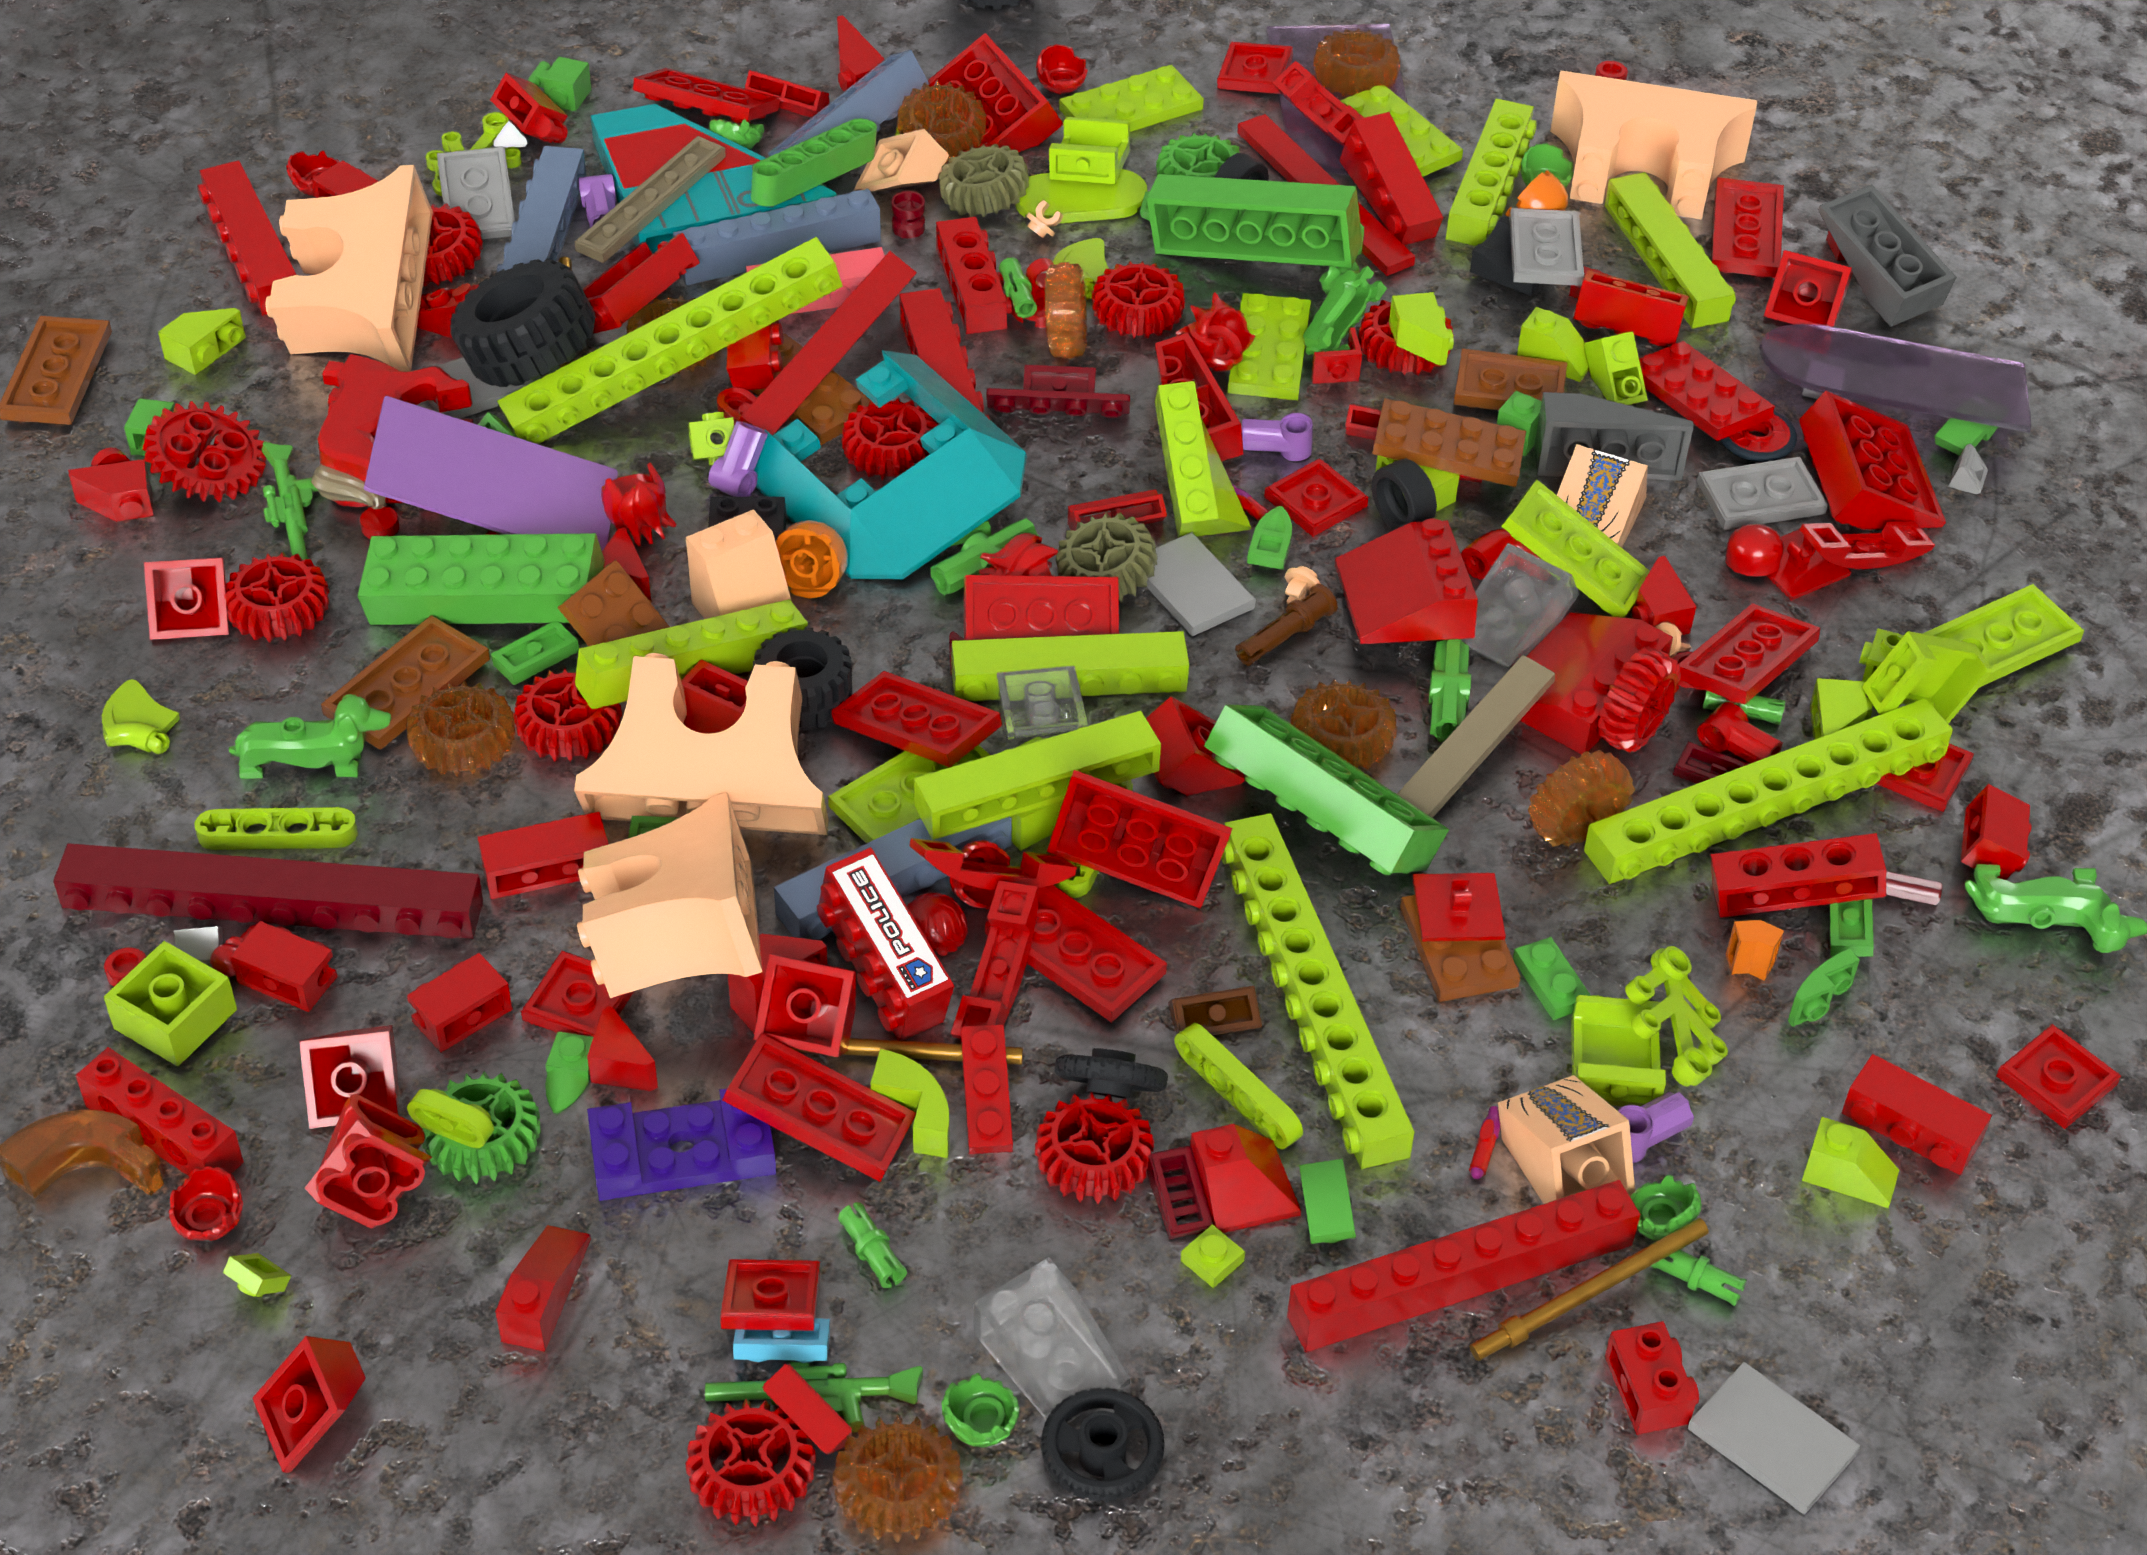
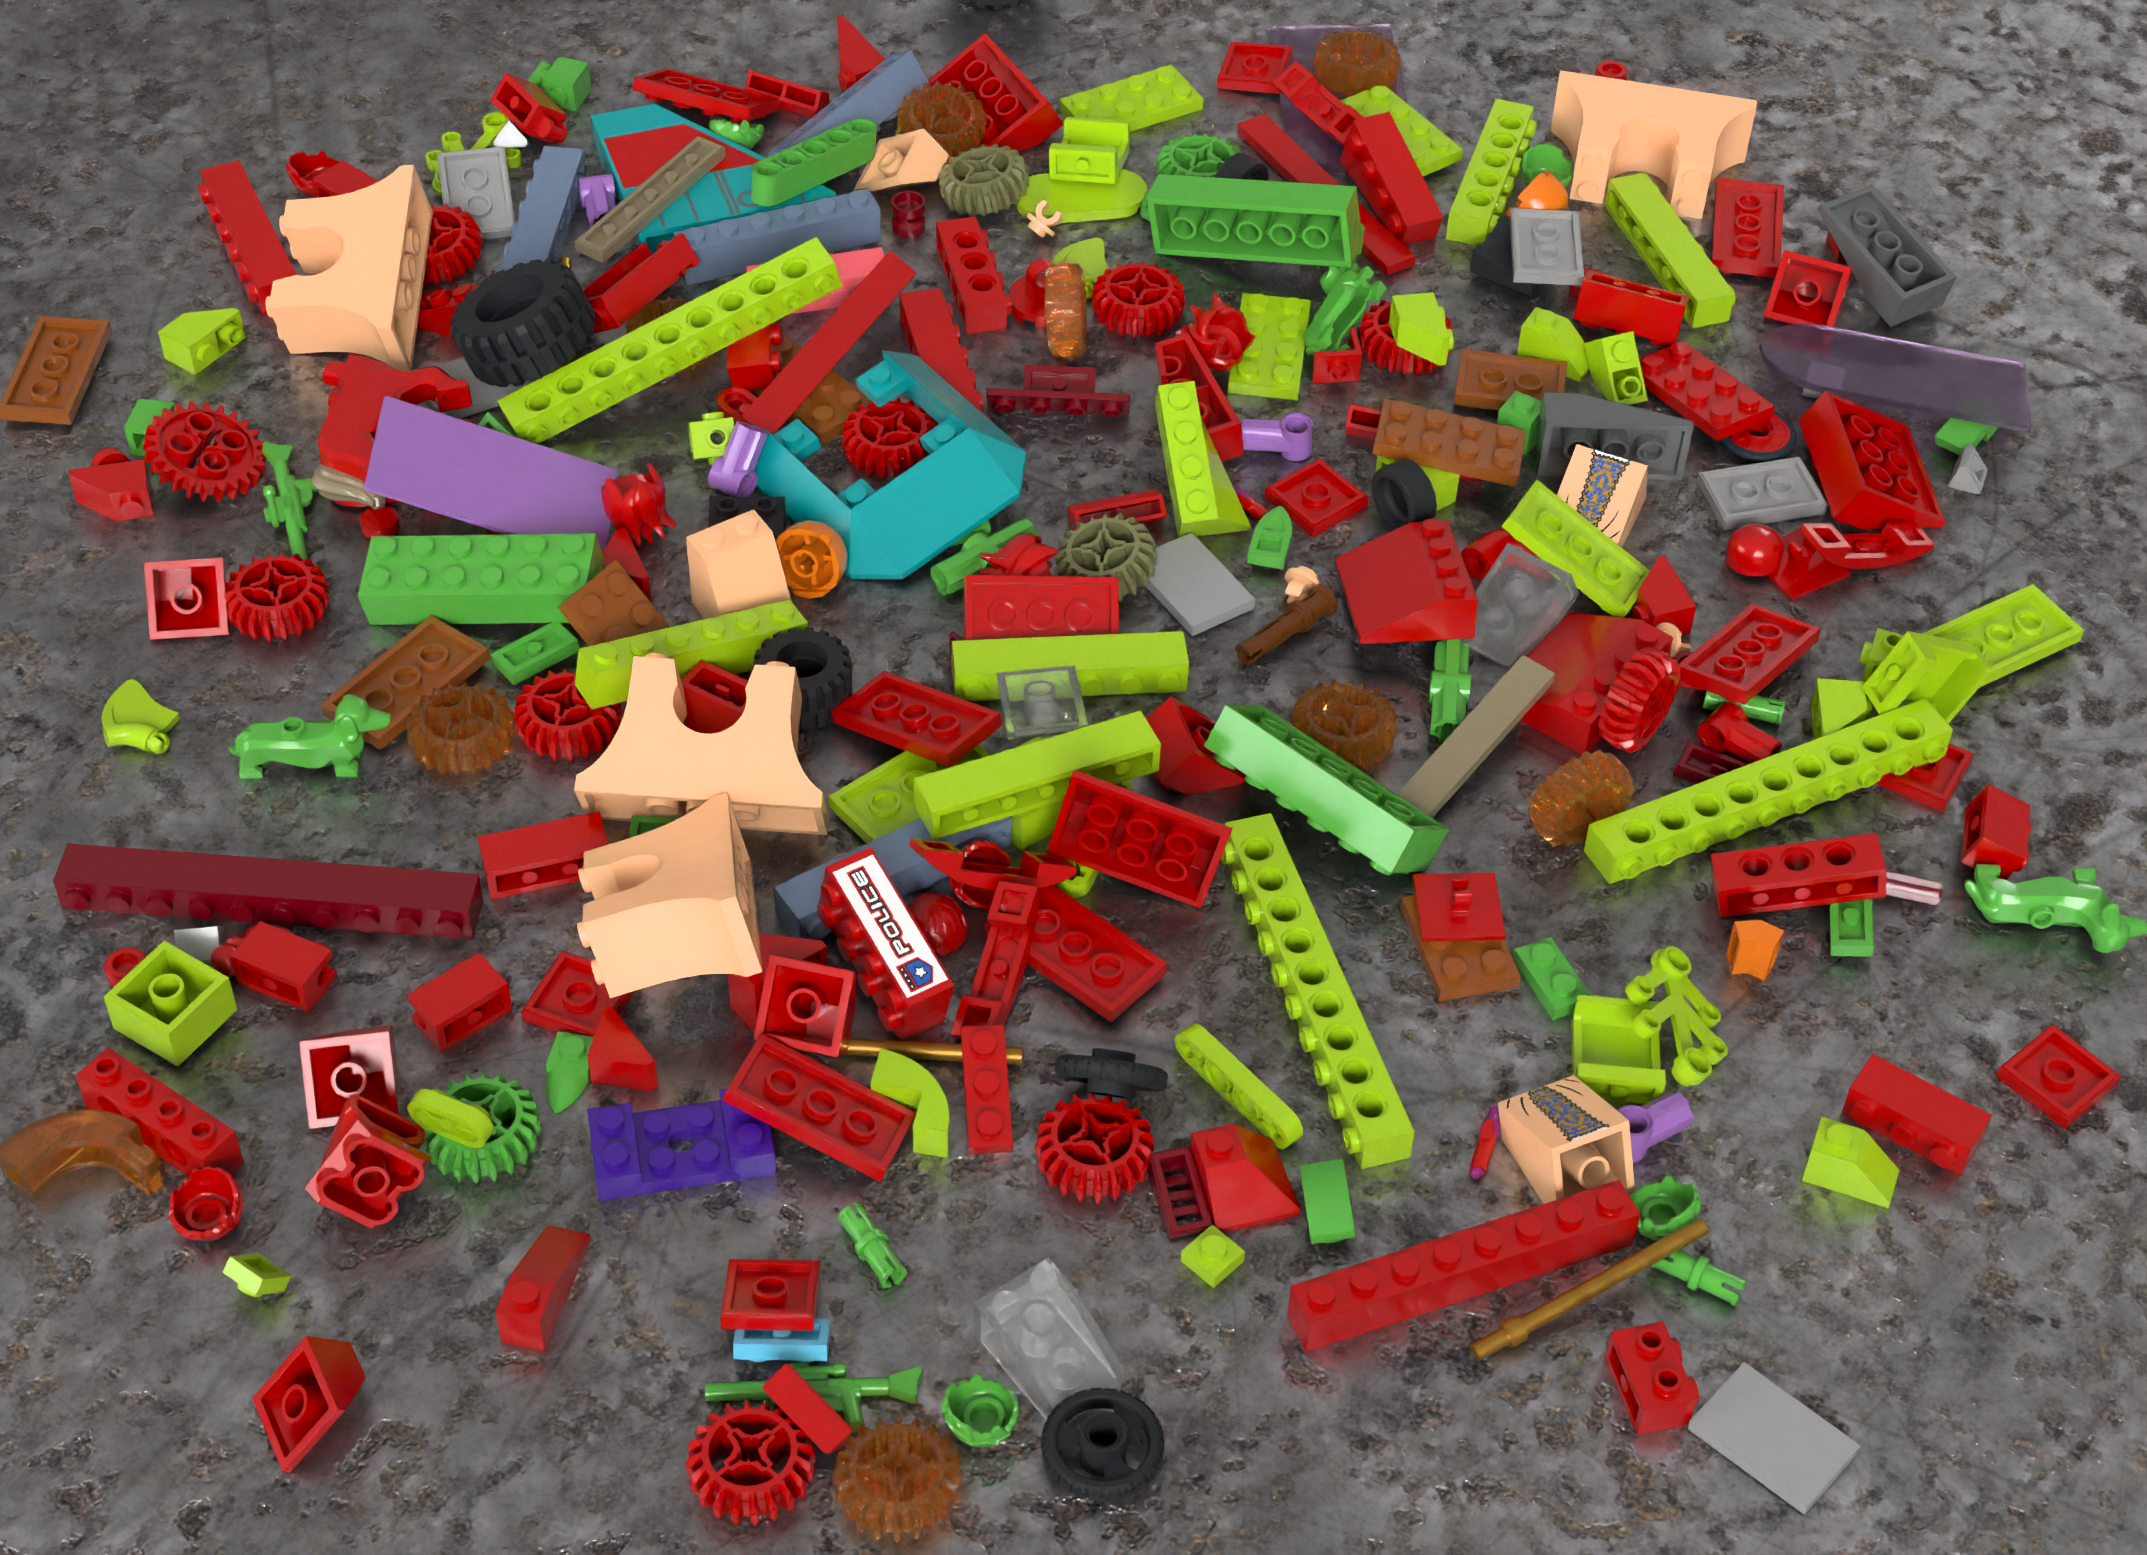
lime beam [194,807,358,850] -> none
bright green pin [999,257,1037,318] -> none
red hair [1036,44,1088,95] -> none
reddish brown slope [1168,986,1262,1036] -> none
bright green slope [1788,948,1860,1027] -> none

